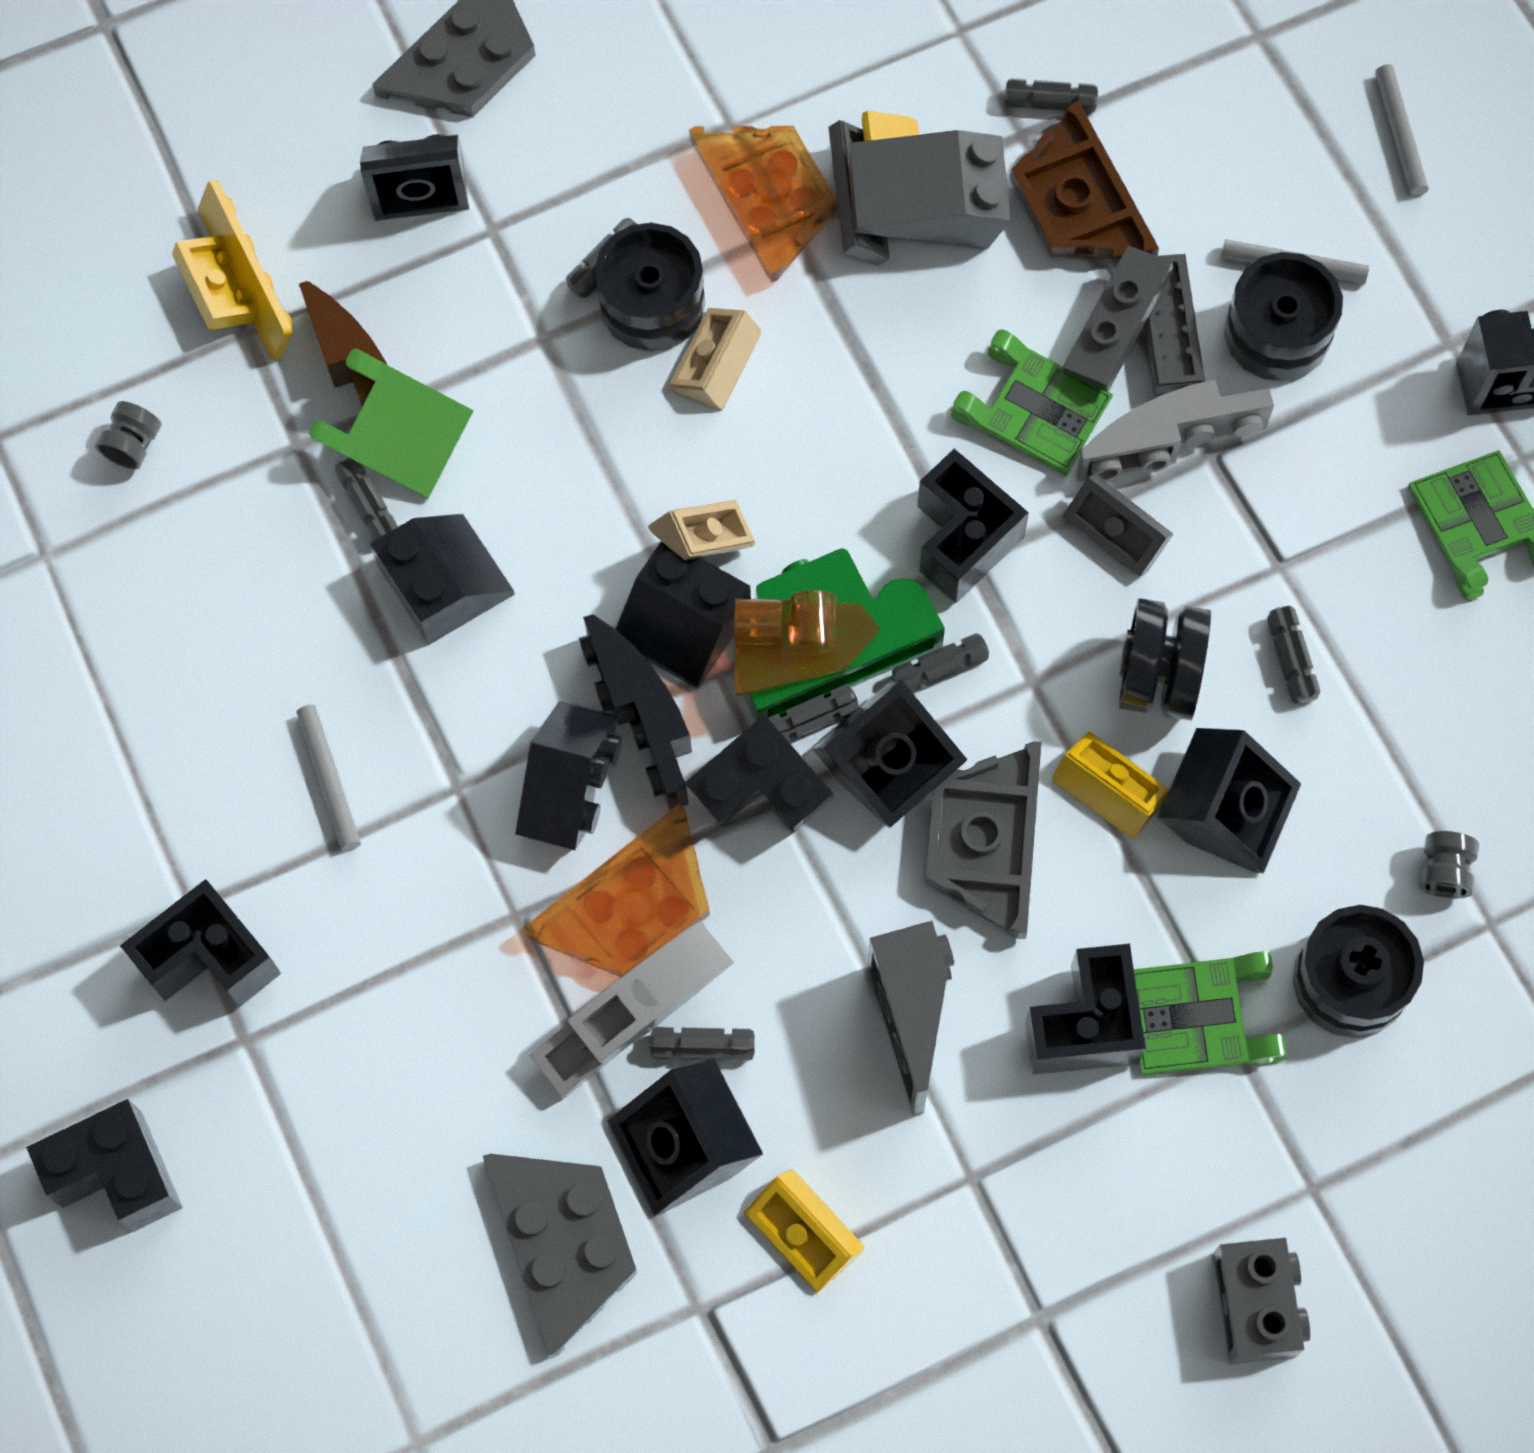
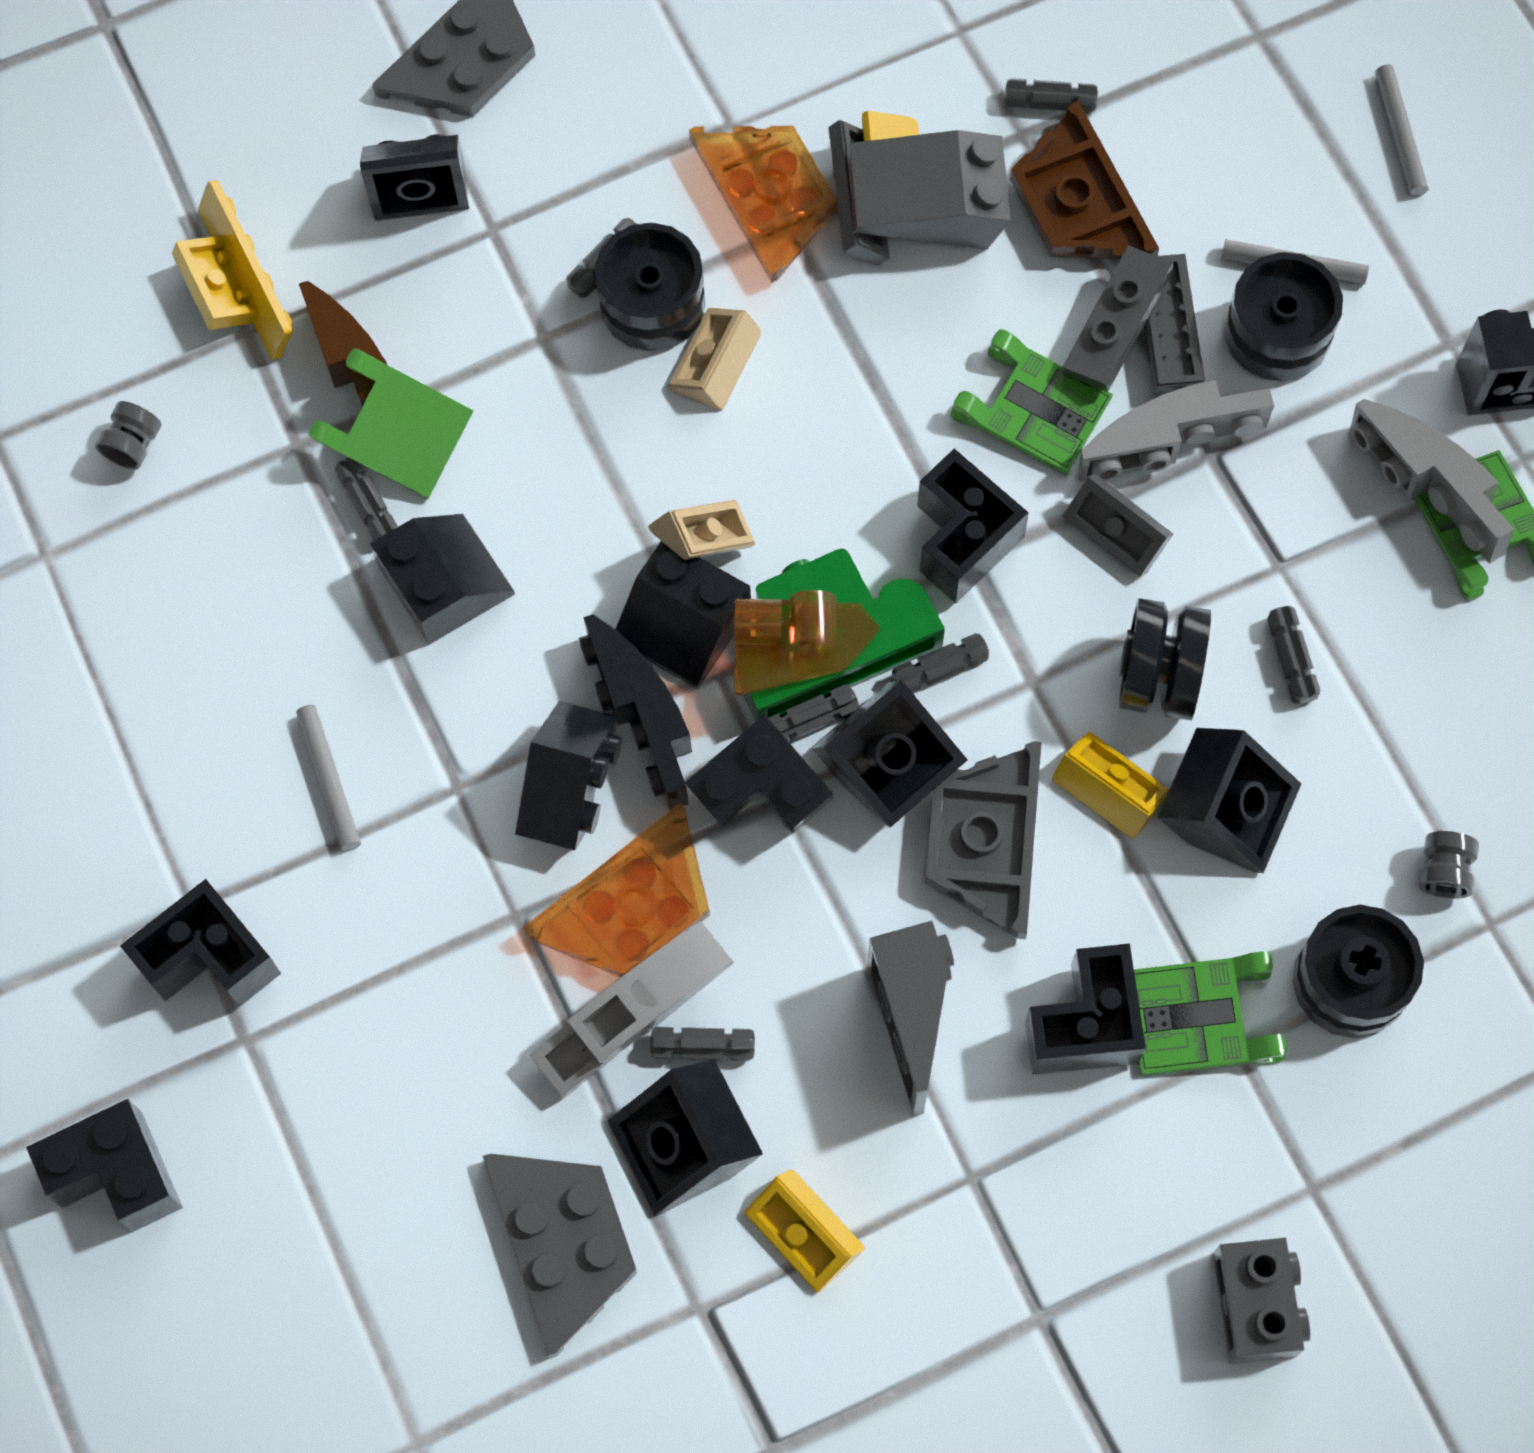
none -> light grey slope [1350,399,1514,564]

